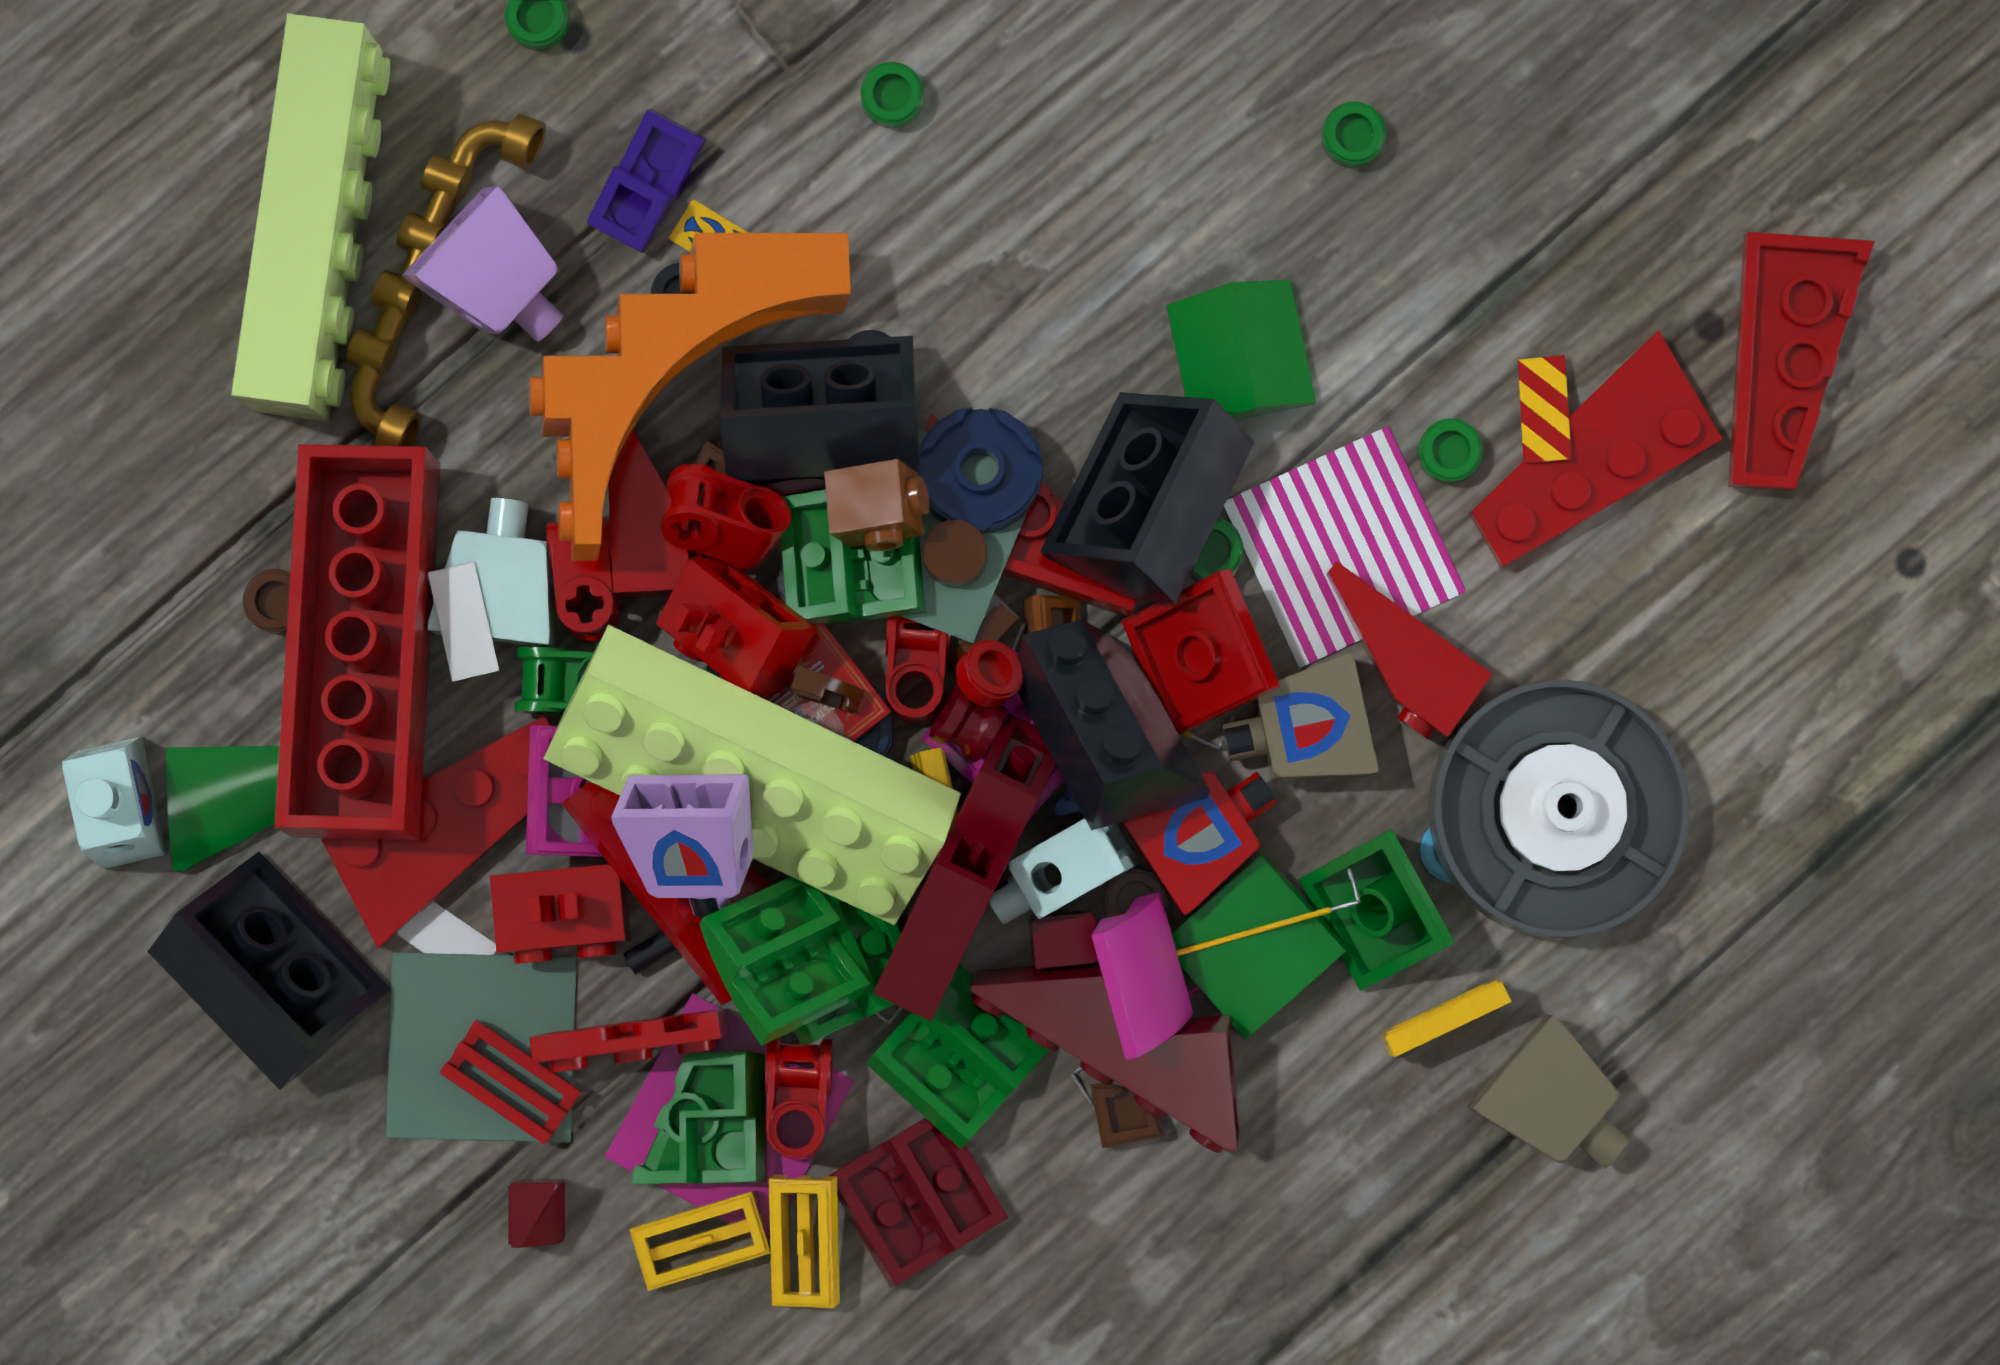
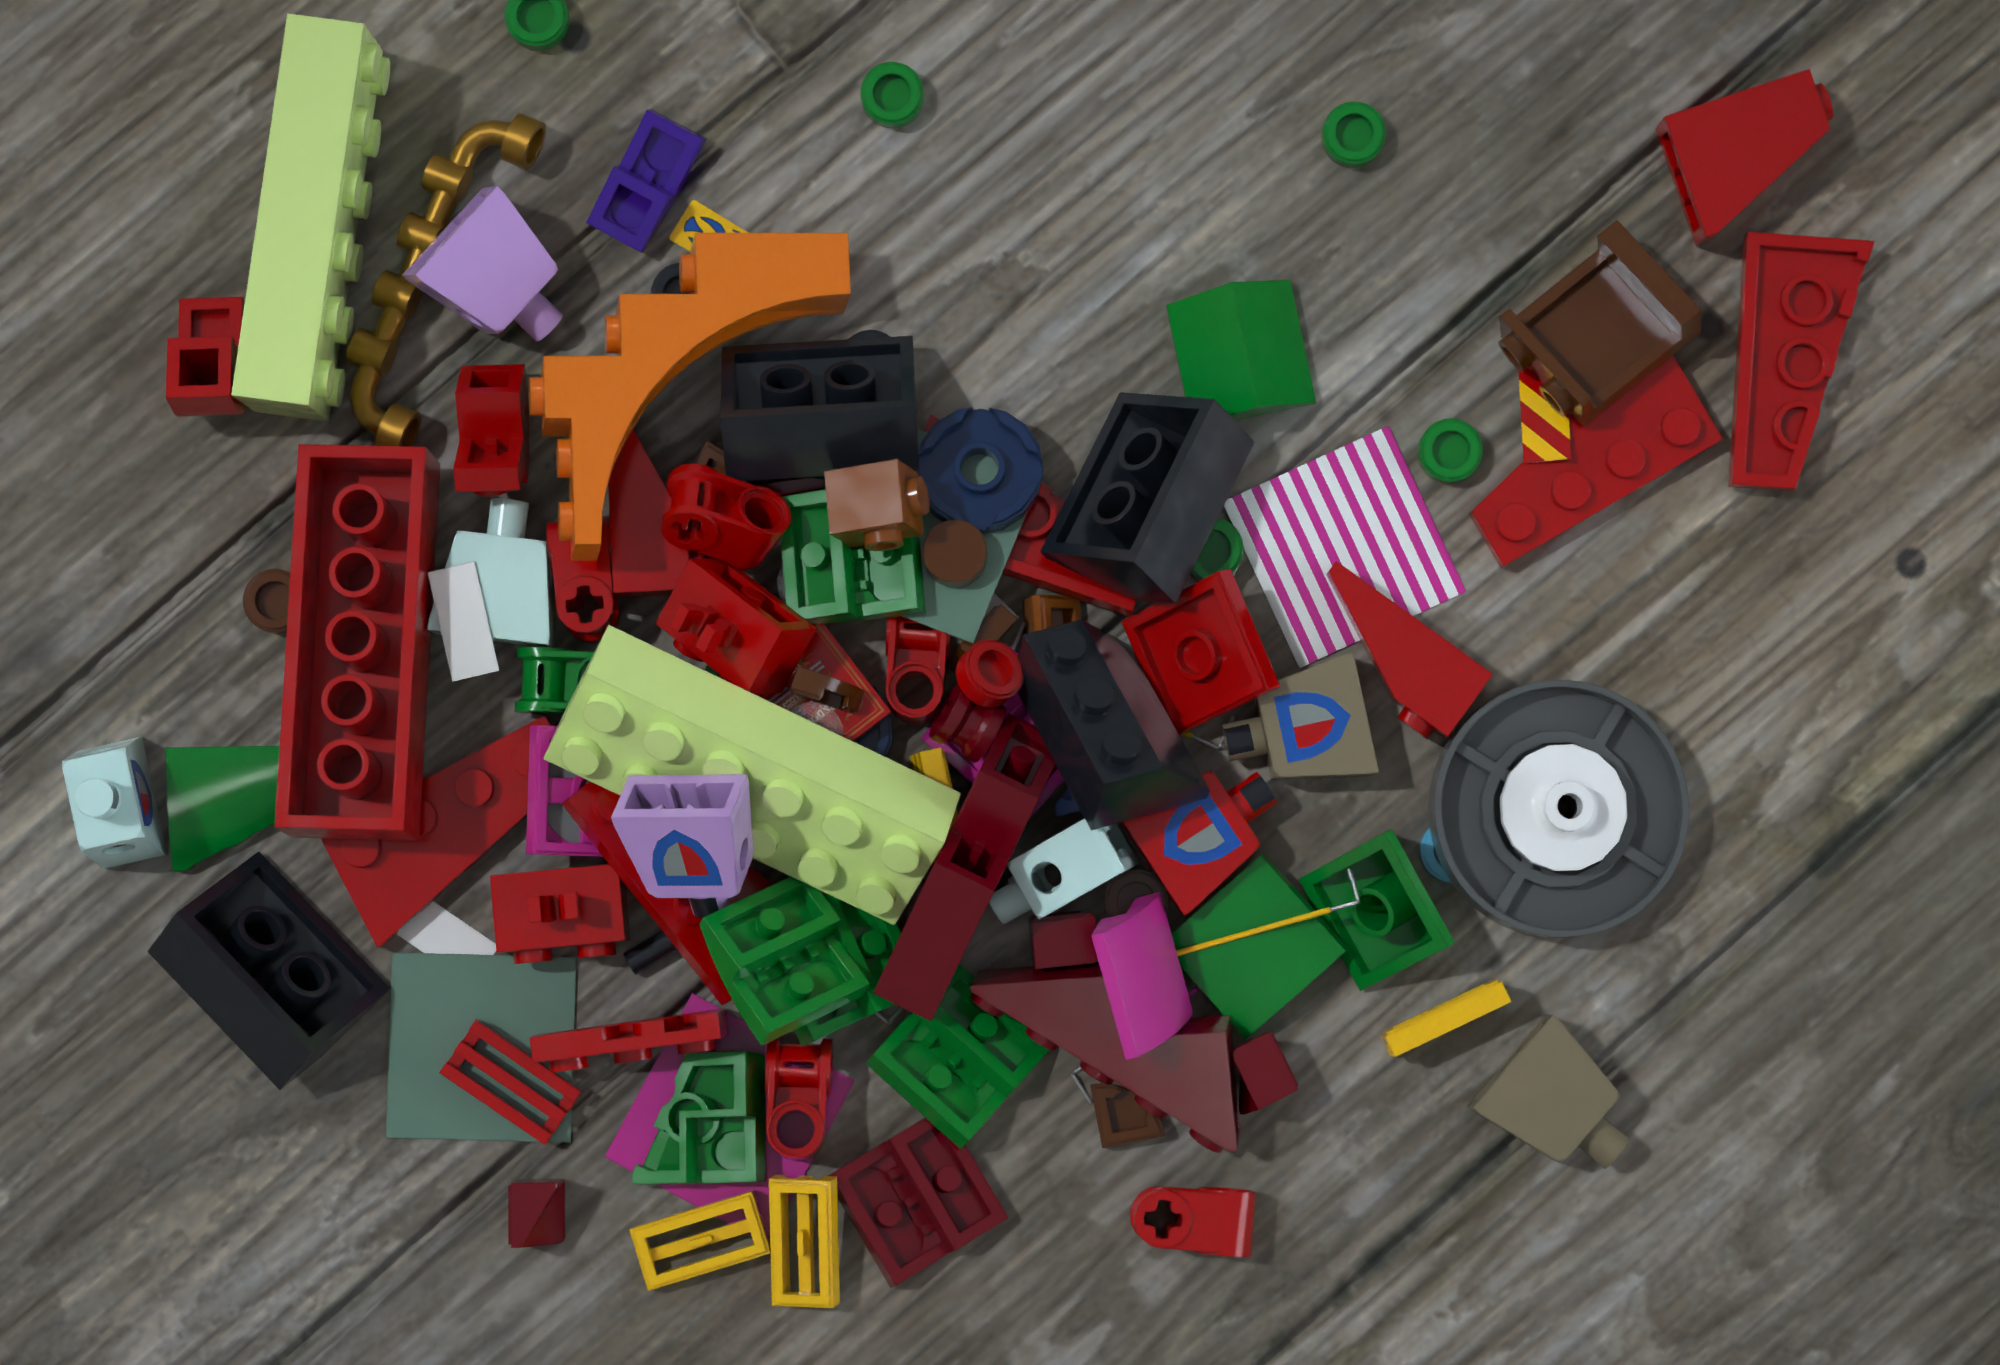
none -> red brick [166,297,247,417]
none -> red brick [453,364,530,497]
none -> red piece [1129,1186,1256,1257]
none -> dark red slope [1231,1032,1299,1115]
none -> reddish brown panel [1498,220,1701,427]
none -> red slope [1655,69,1833,247]

